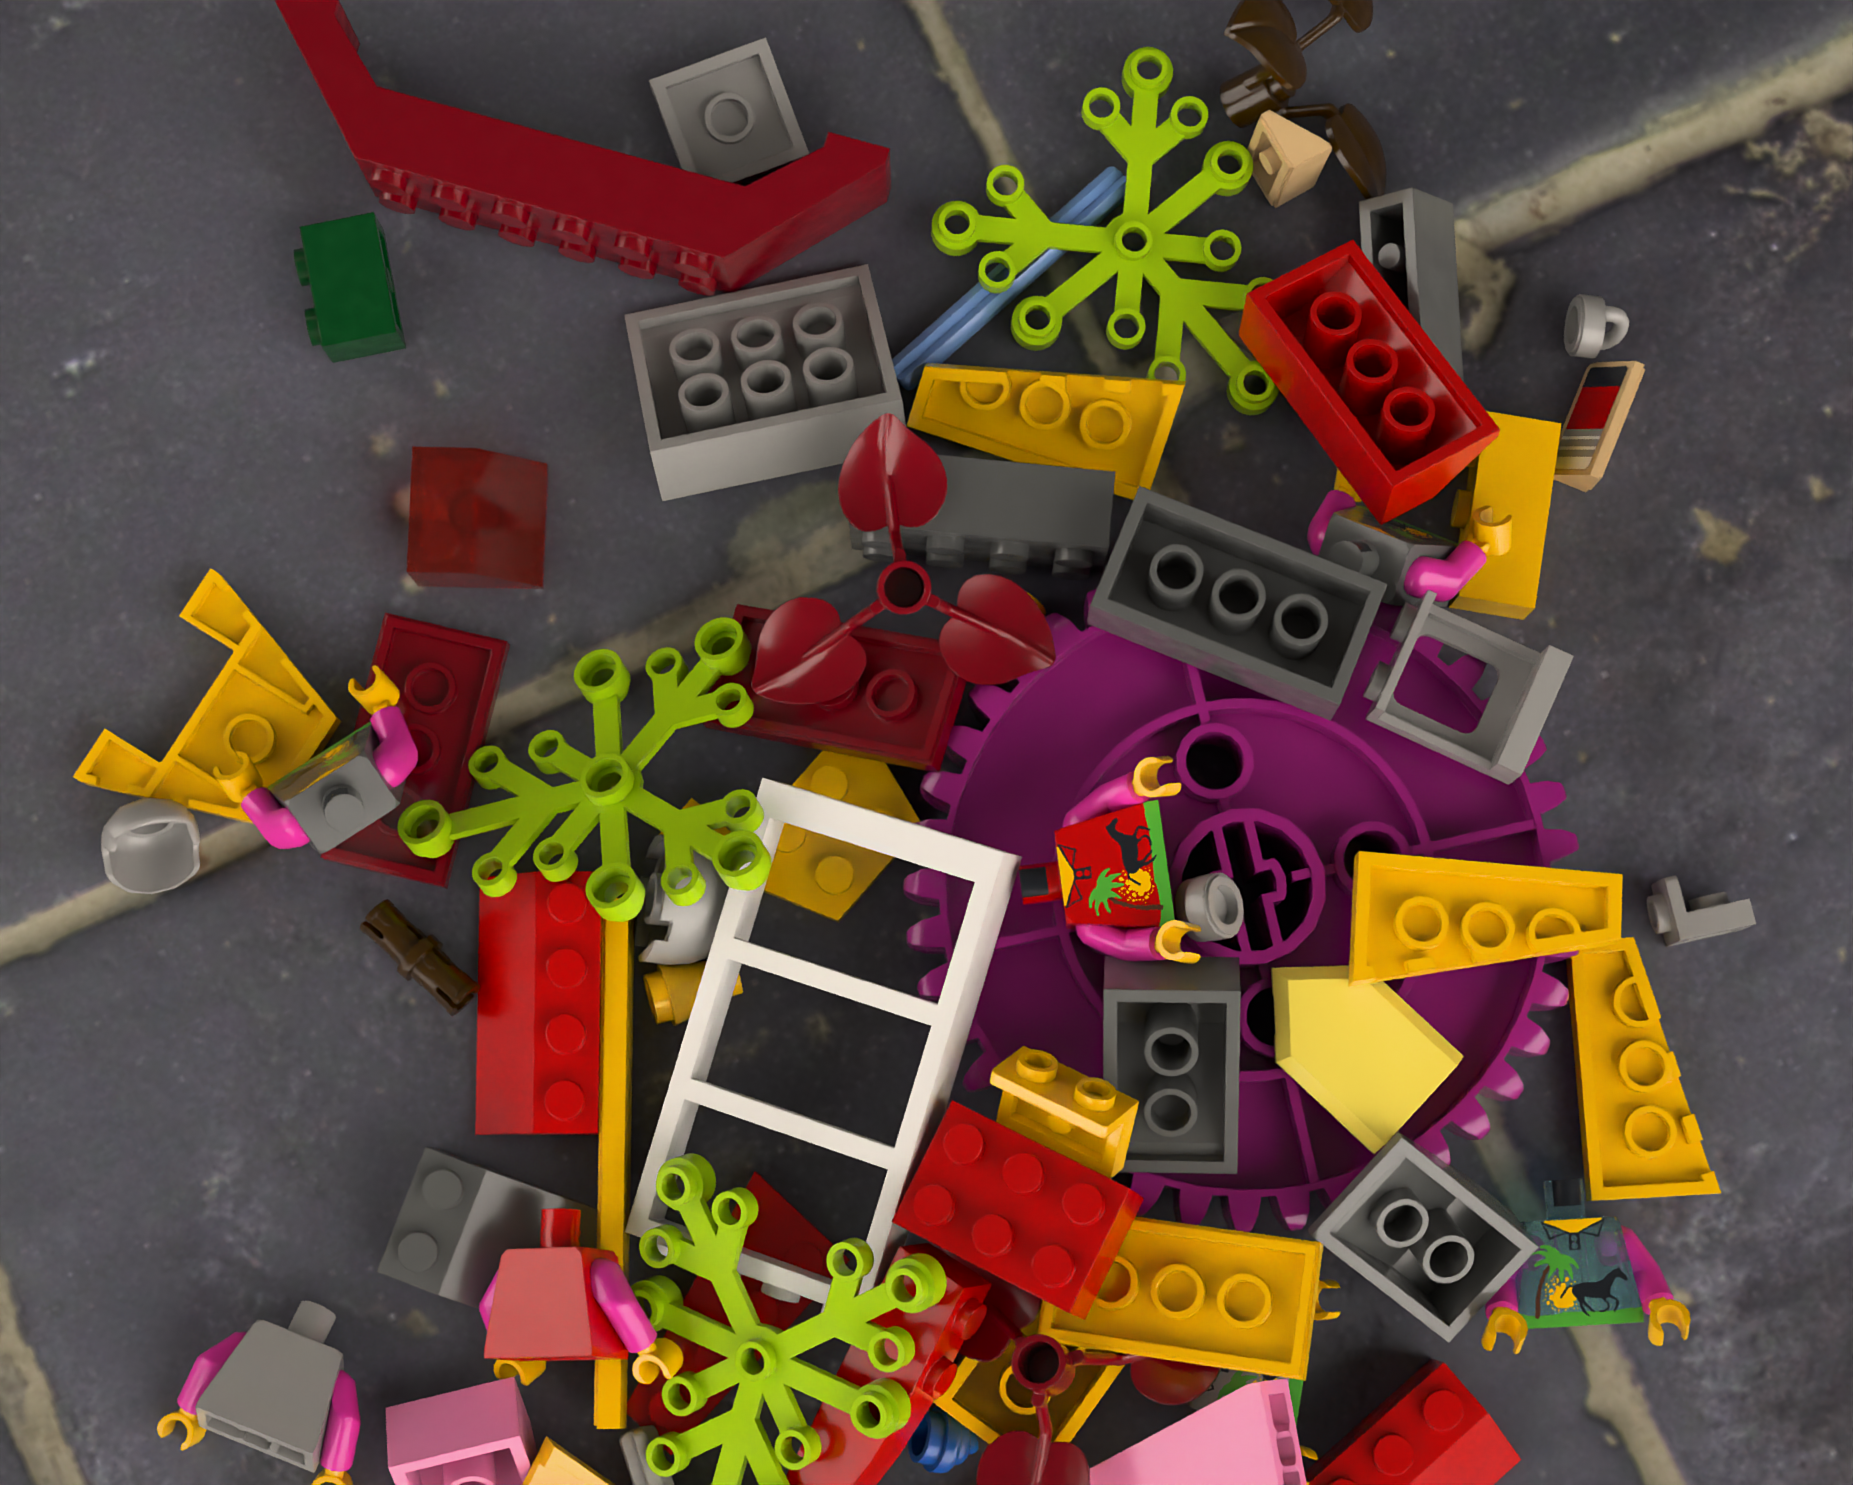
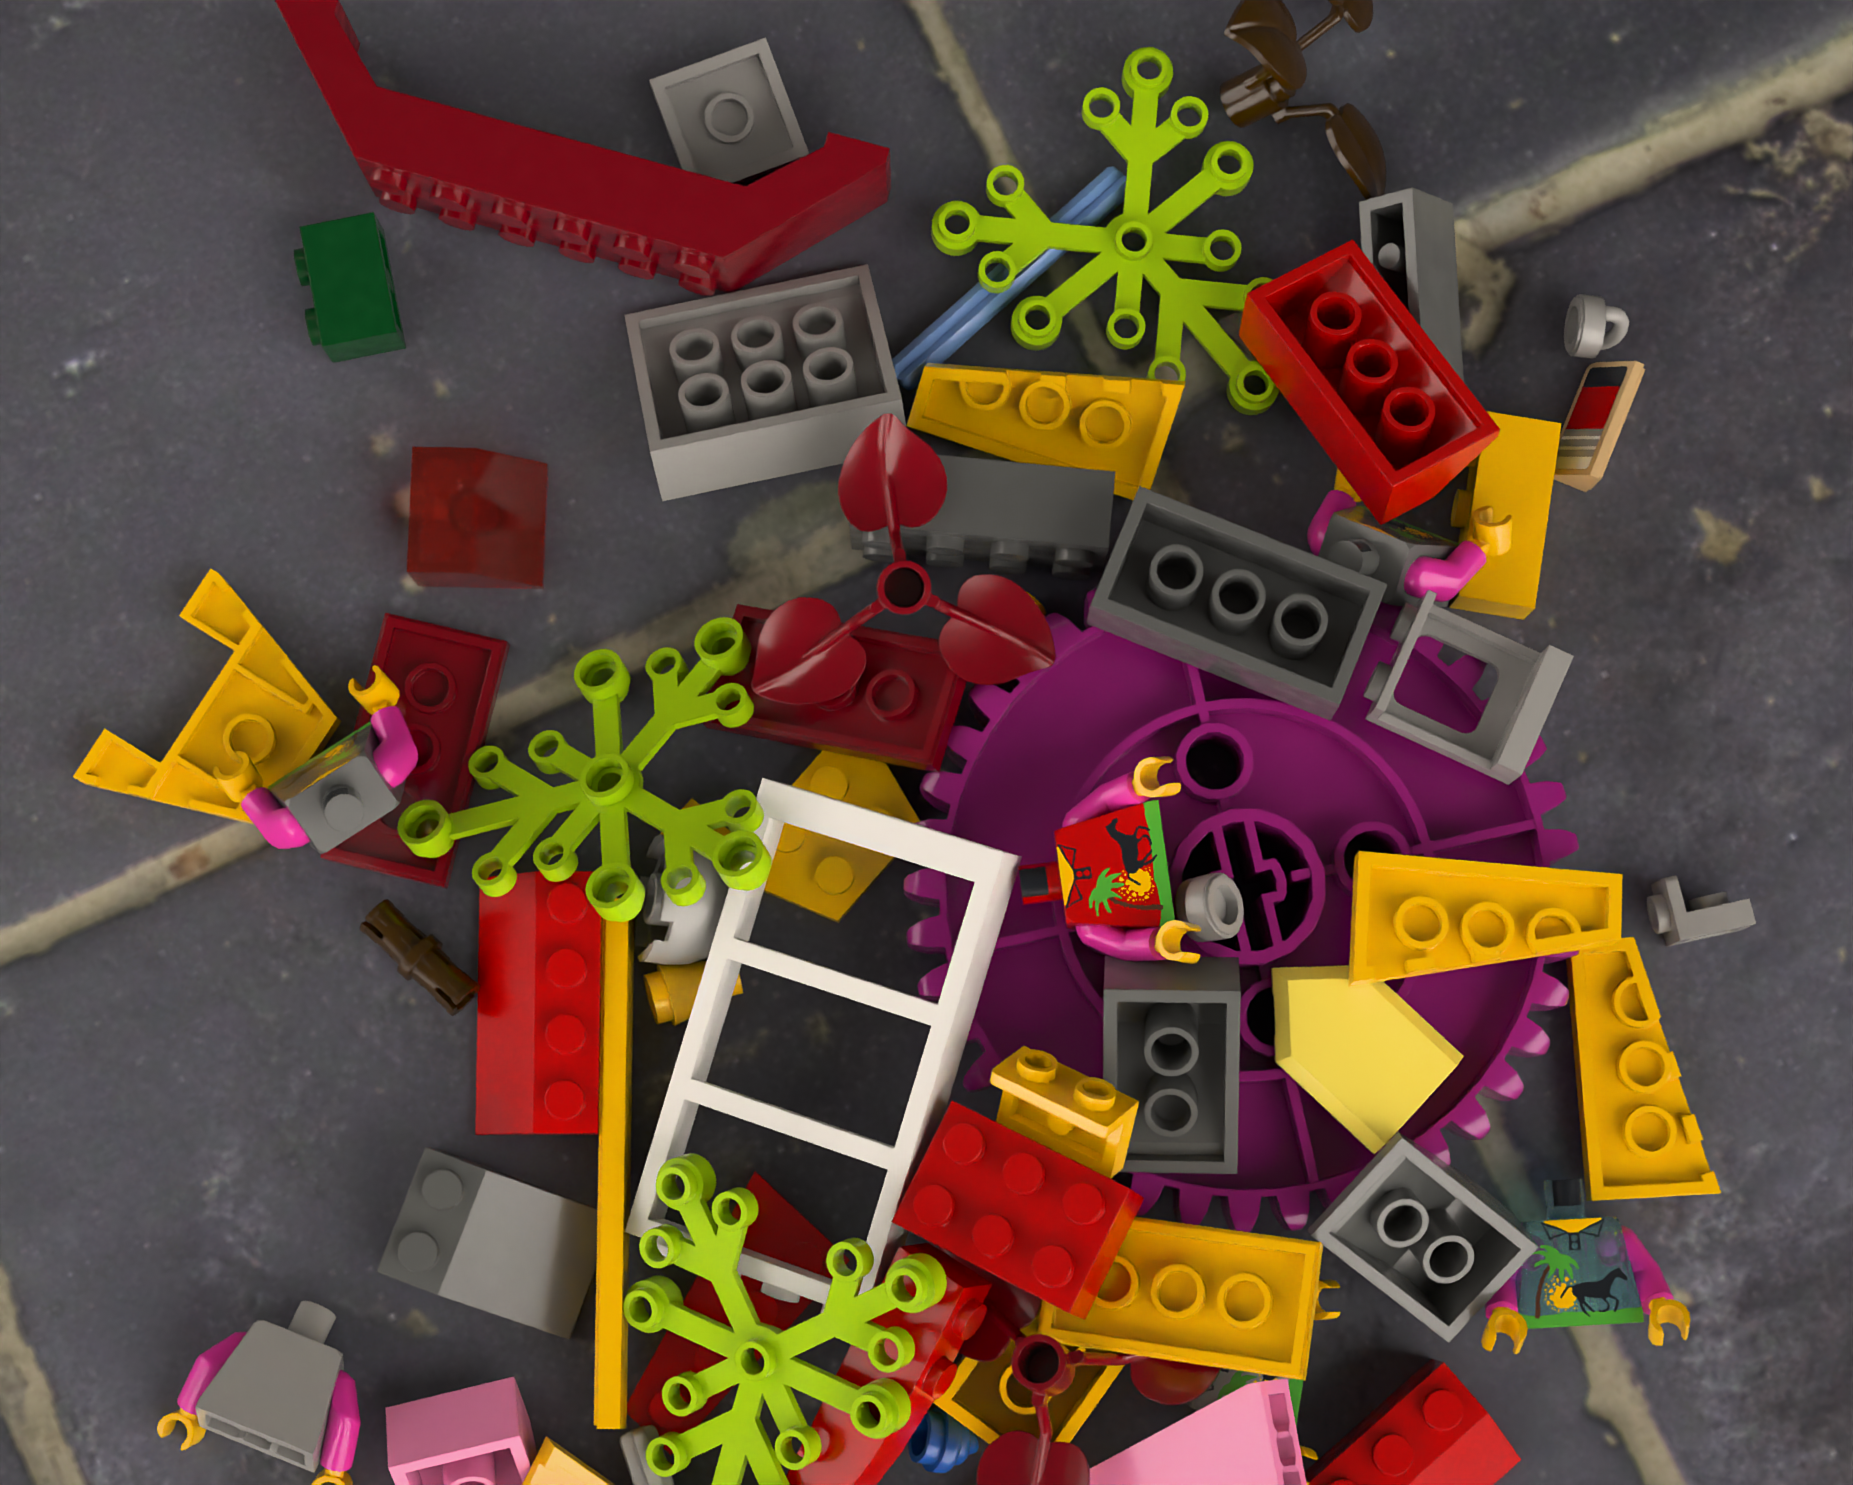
light grey hair [101,798,200,894] -> none
torso [479,1208,684,1386] -> none
tan slope [1247,110,1332,208] -> none

